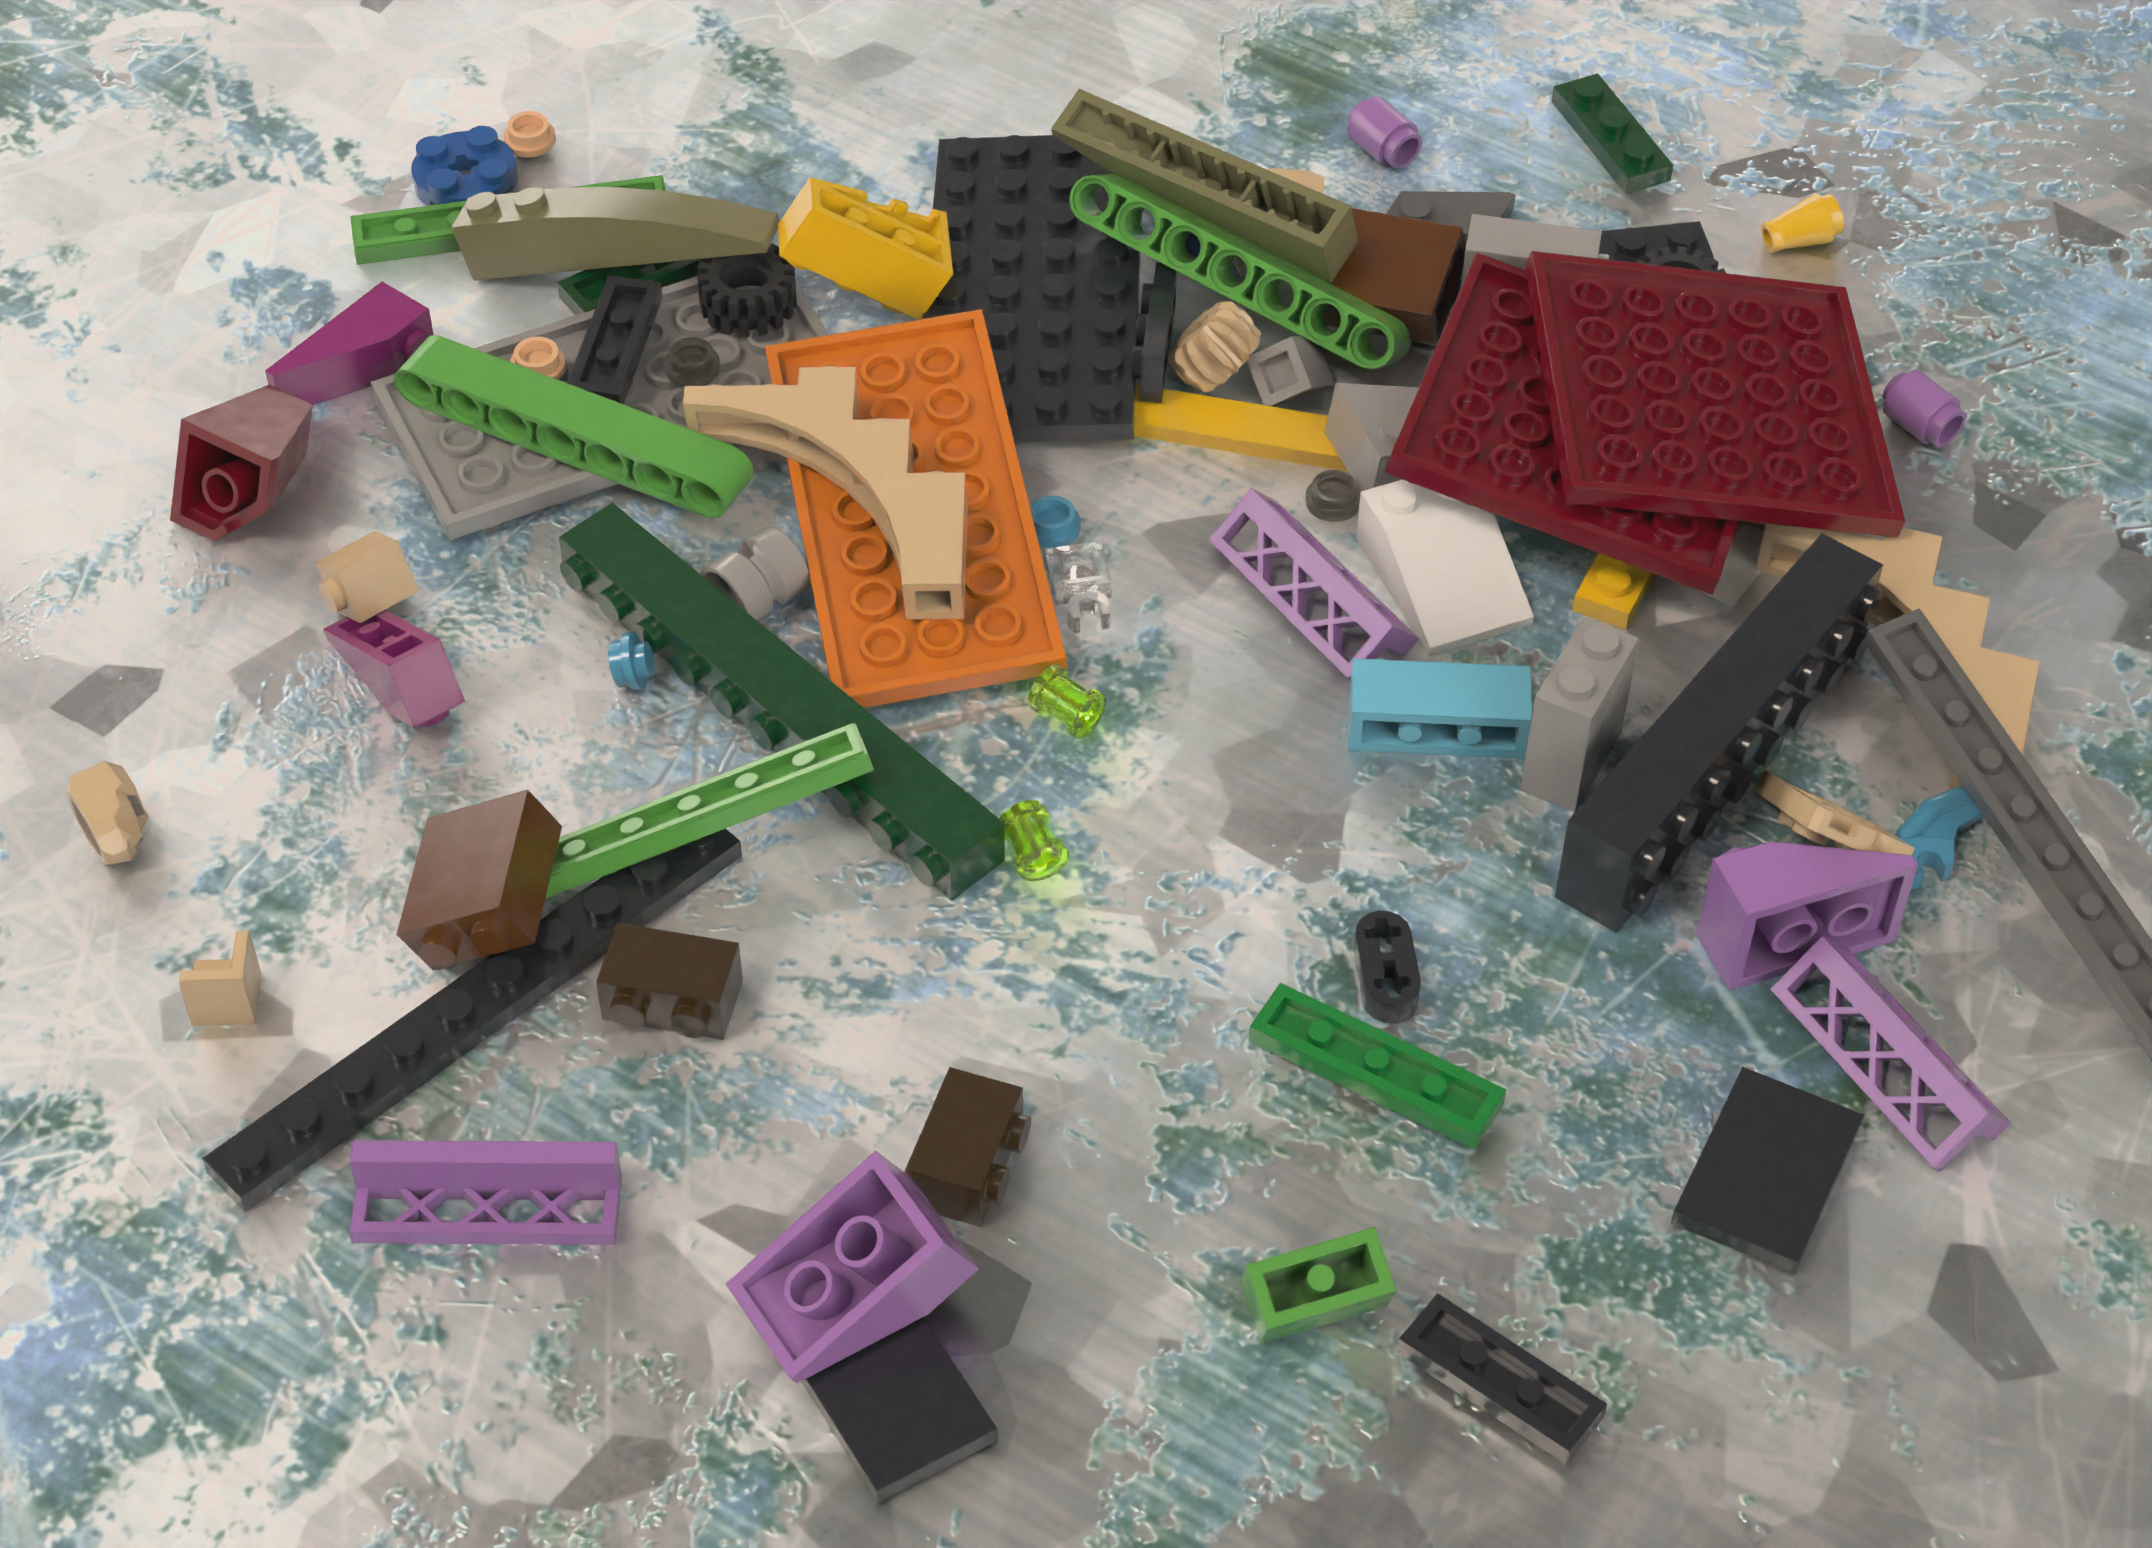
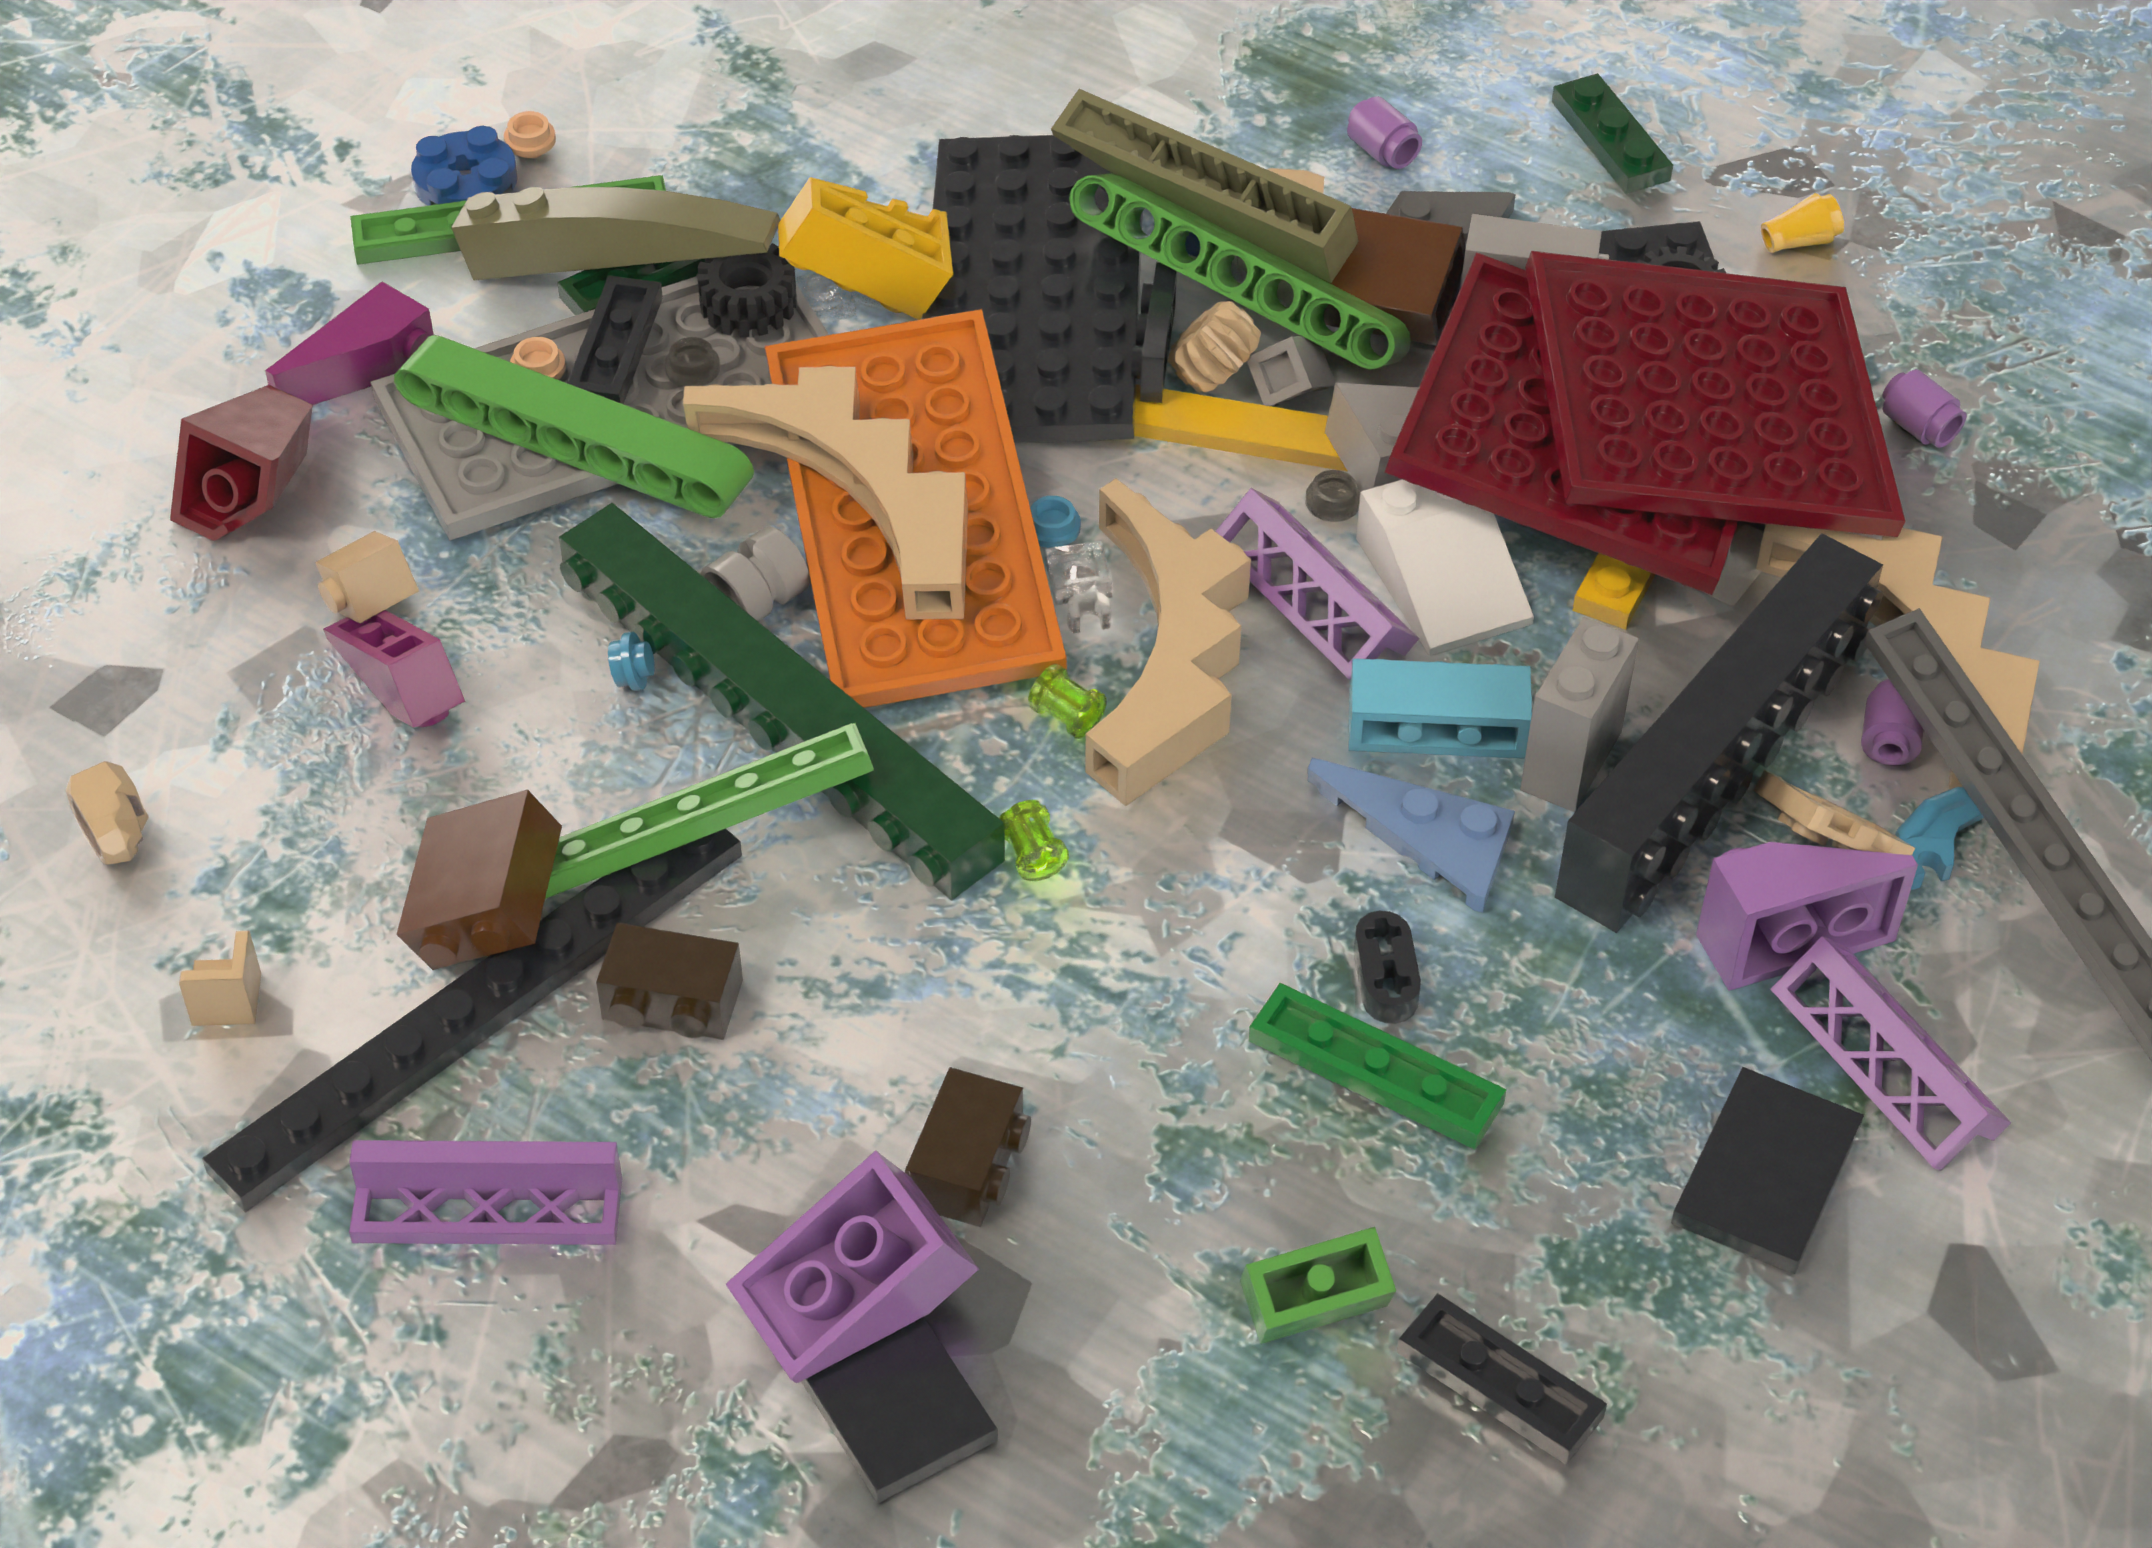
none -> tan arch [1085,478,1251,806]
none -> medium blue wing [1307,757,1515,913]
none -> medium lavender brick [1861,679,1924,766]

